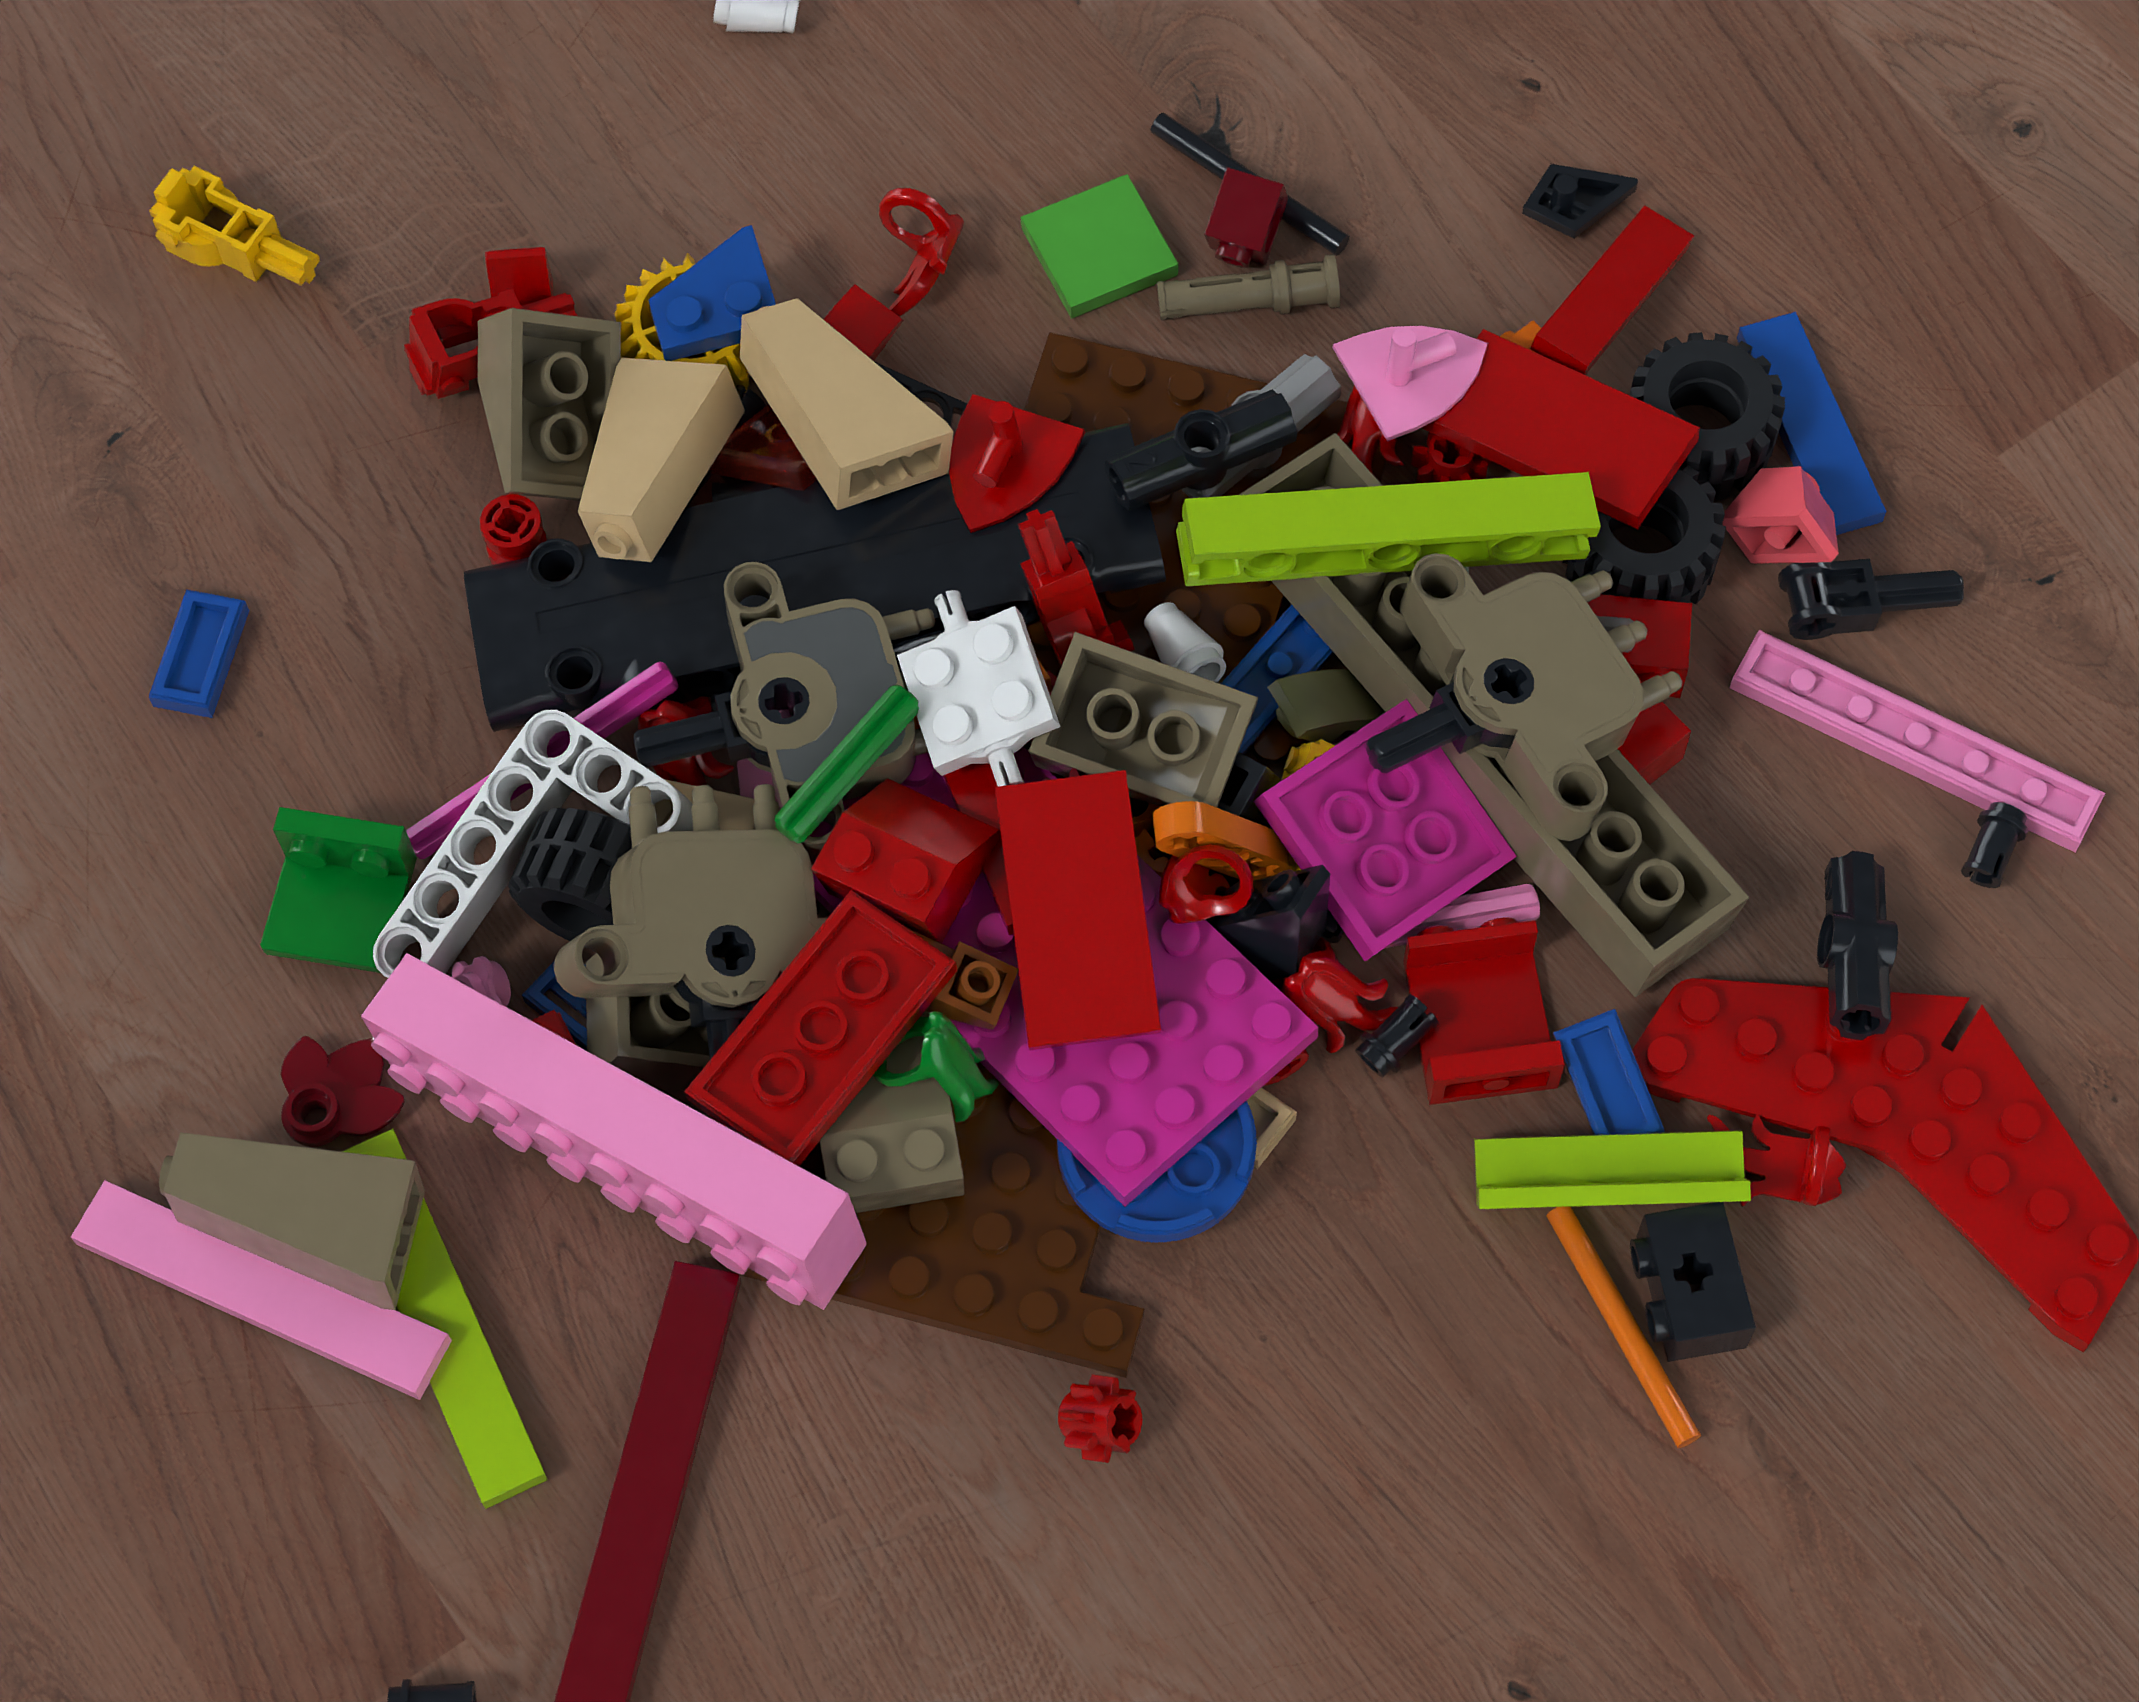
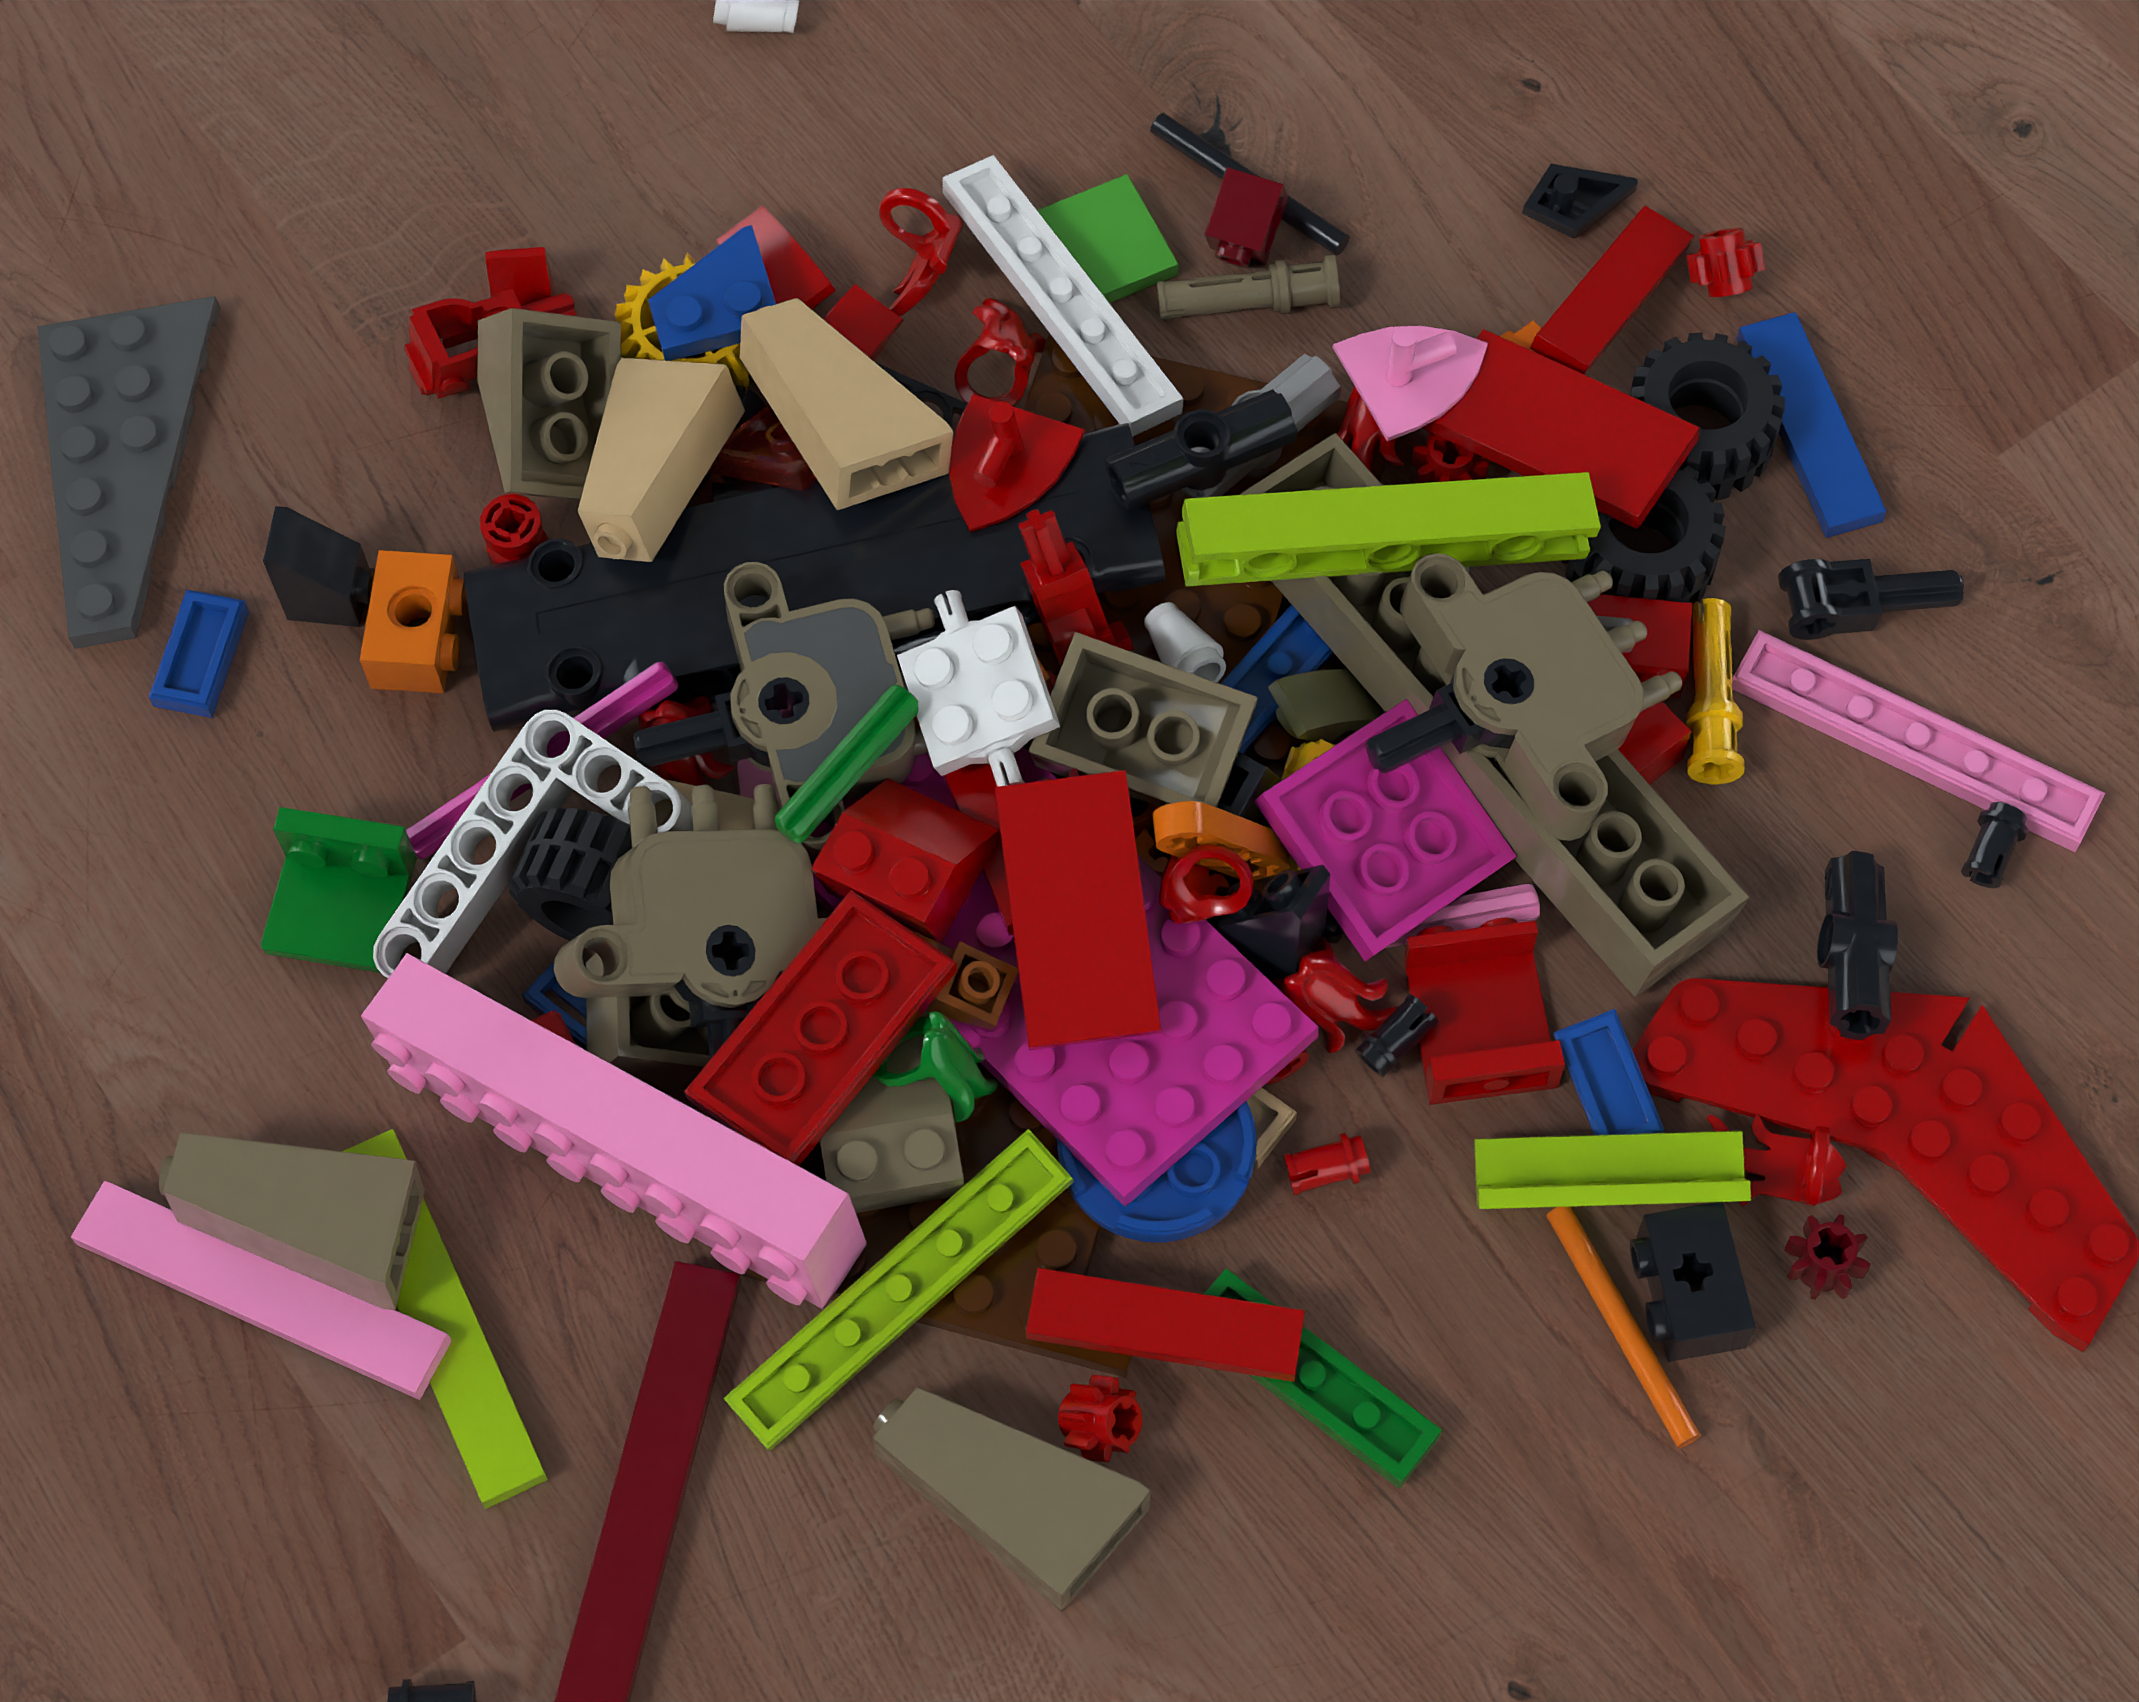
yellow piece [149,166,320,286] -> none
dark red plate [281,1036,405,1147] -> none
bright pink plate [452,956,511,1007] -> none
coral slope [1722,466,1839,564] -> none
none -> dark grey wing [37,296,220,649]
none -> black slope [263,506,375,627]
none -> orange brick [360,550,468,693]
none -> red slope [715,205,836,310]
none -> lime tile [724,1129,1074,1451]
none -> dark tan slope [872,1387,1150,1612]
none -> white plate [942,155,1183,437]
none -> red piece [954,298,1047,407]
none -> red tile [1026,1268,1305,1382]
none -> green plate [1205,1268,1442,1489]
none -> red pin [1283,1132,1371,1195]
none -> red gear [1686,228,1766,297]
none -> yellow pin [1686,598,1744,785]
none -> dark red gear [1784,1214,1871,1300]

